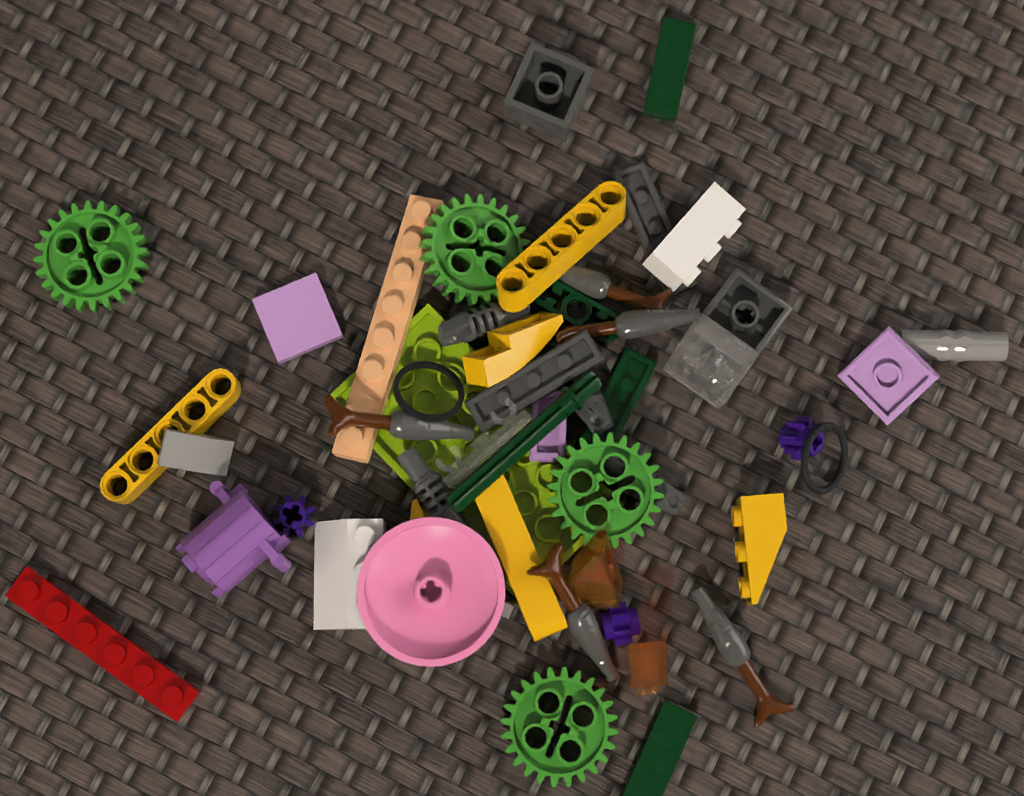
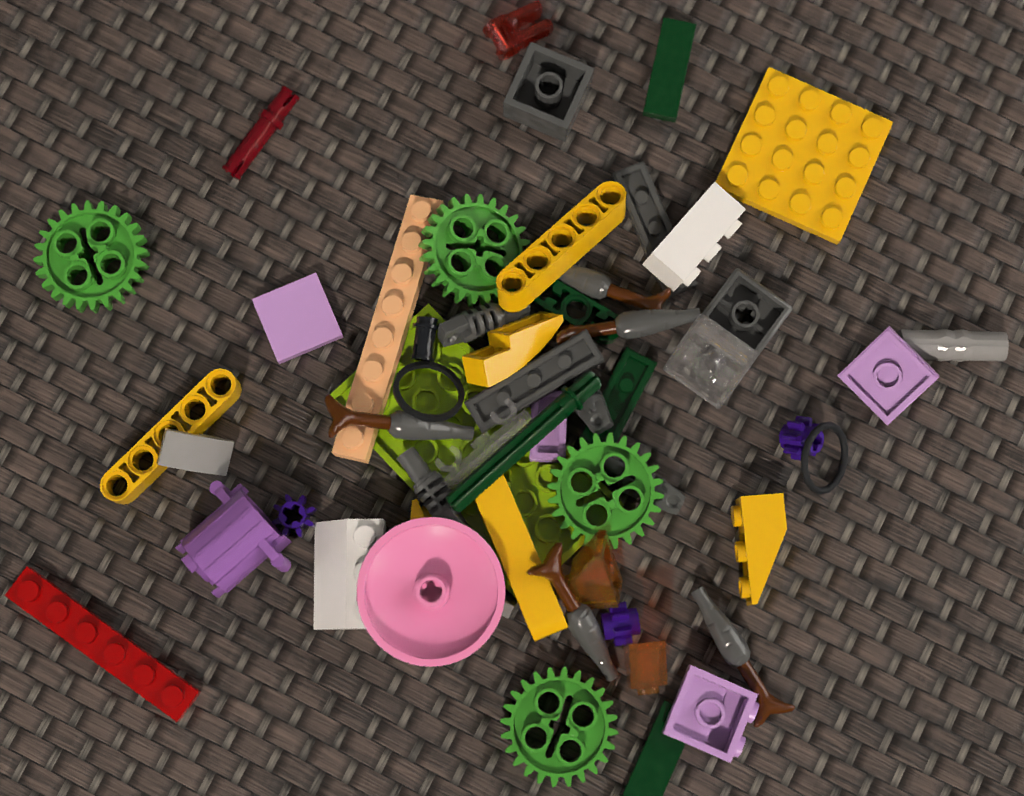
none -> dark red pin [221,86,300,181]
none -> black pin [411,316,438,362]
none -> clear red piece [482,0,554,60]
none -> lavender plate [661,665,759,763]
none -> yellow plate [716,67,893,245]

